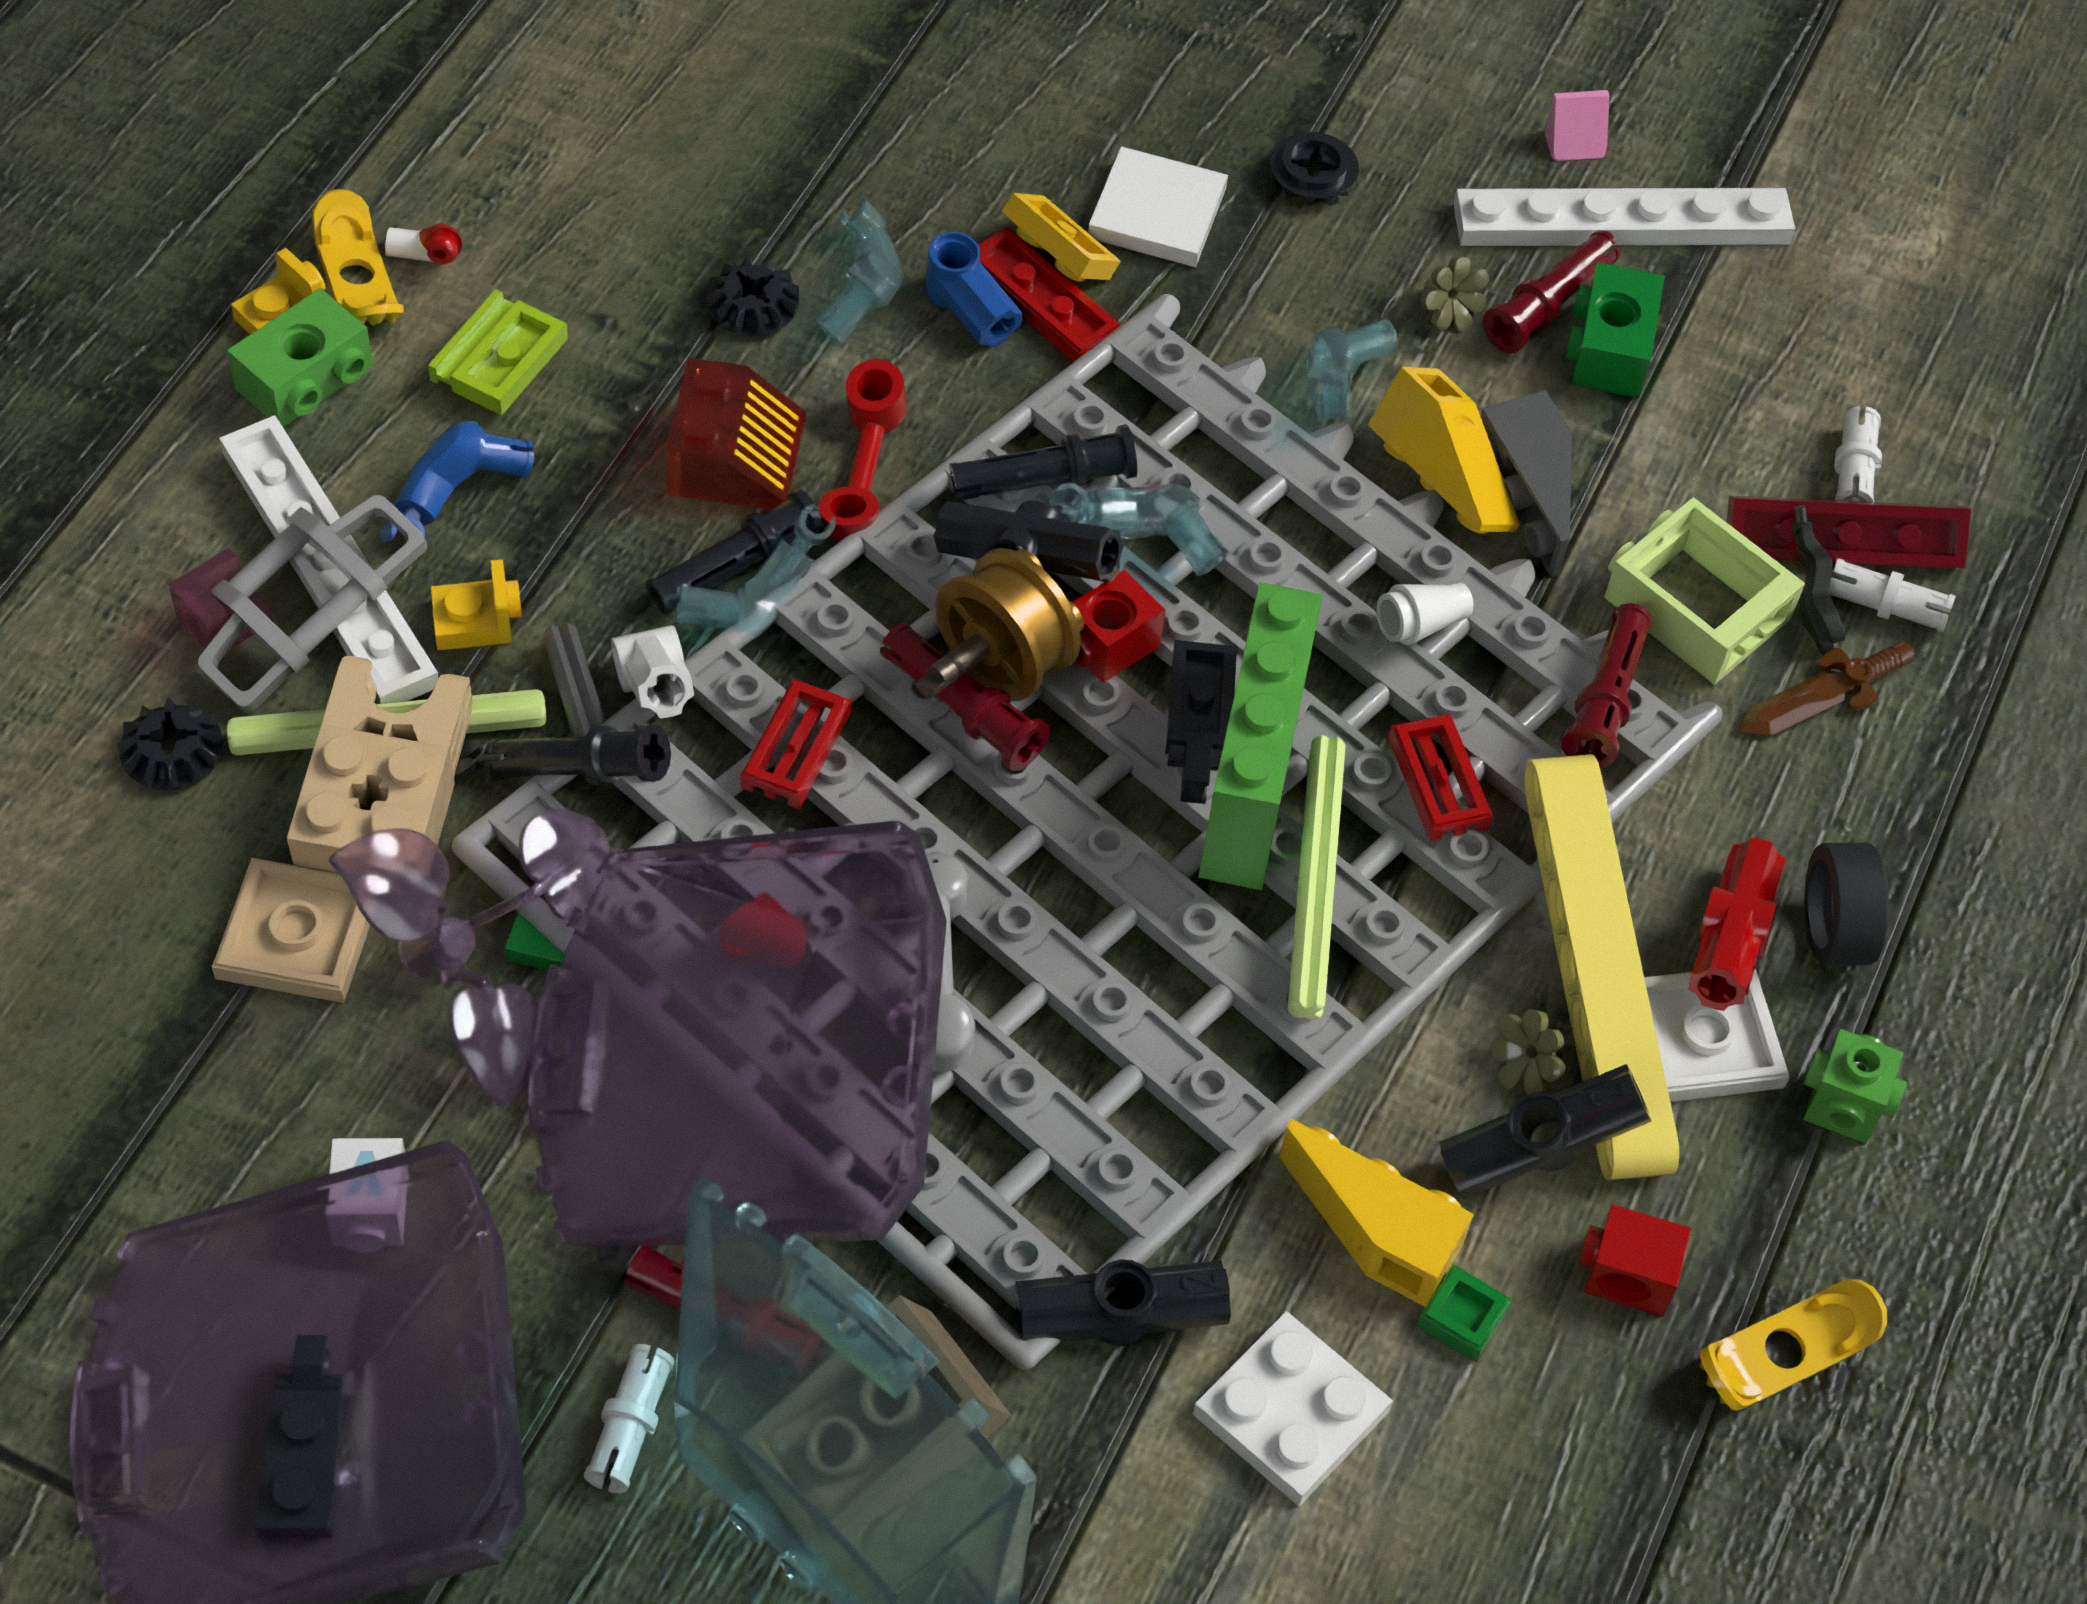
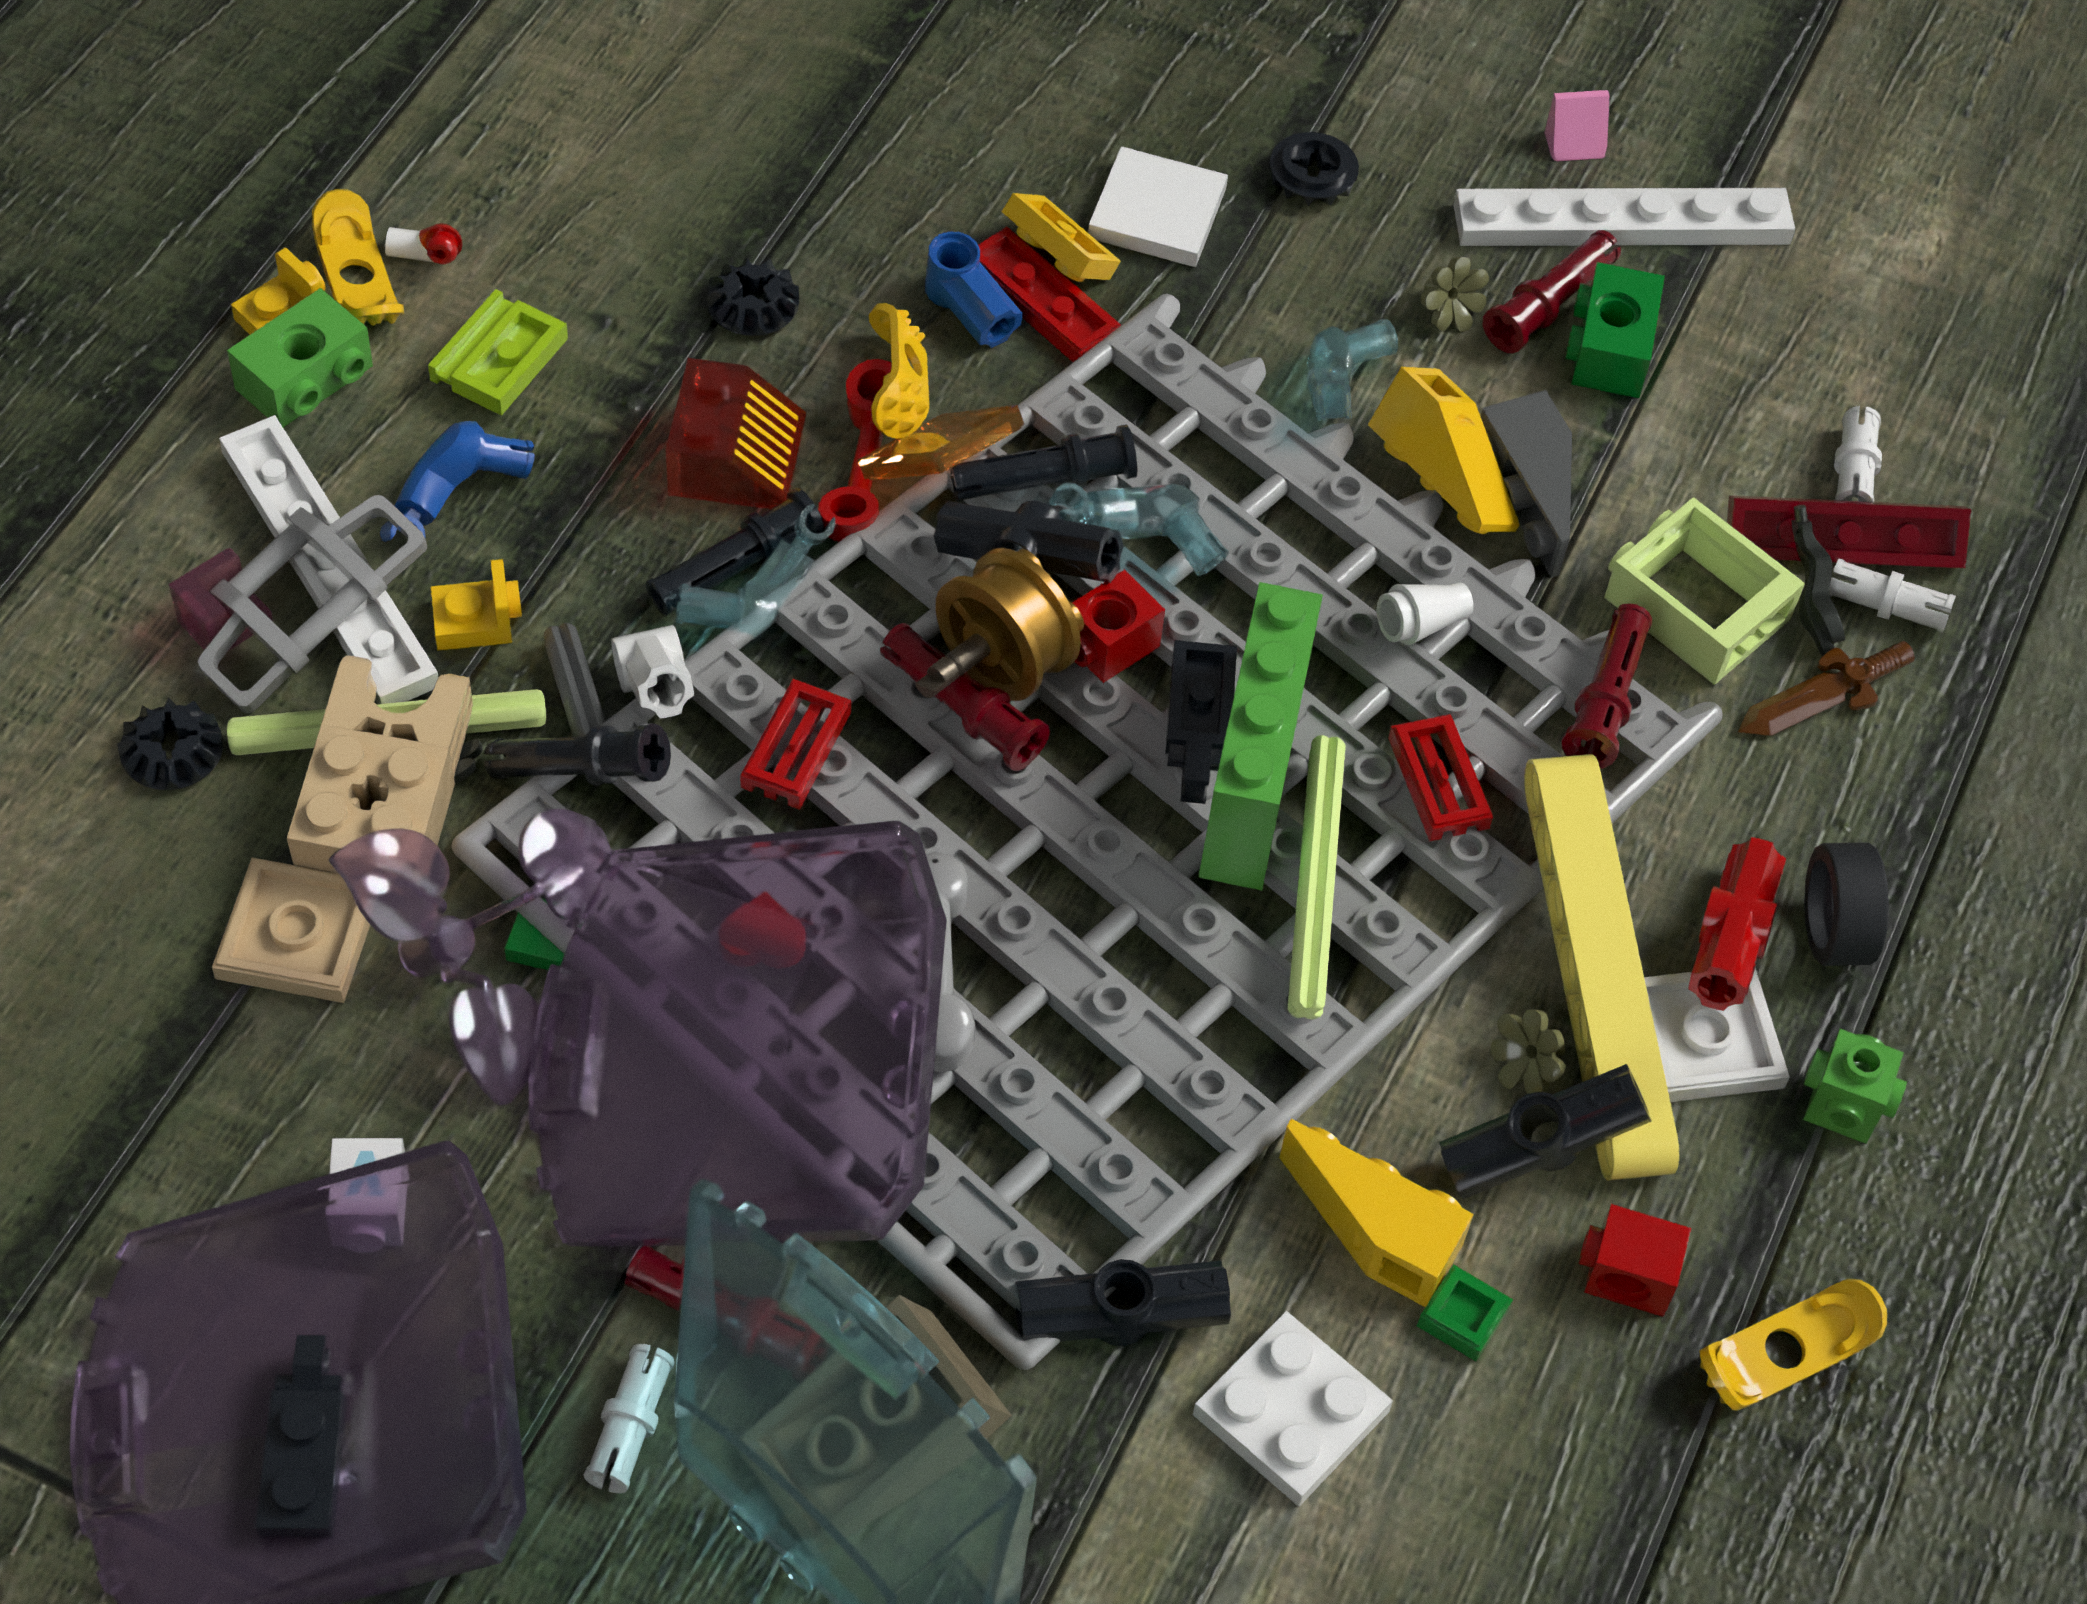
clear light blue arm [814,197,904,345] -> none
none -> clear orange tile [858,405,1024,480]
none -> yellow piece [869,303,929,439]

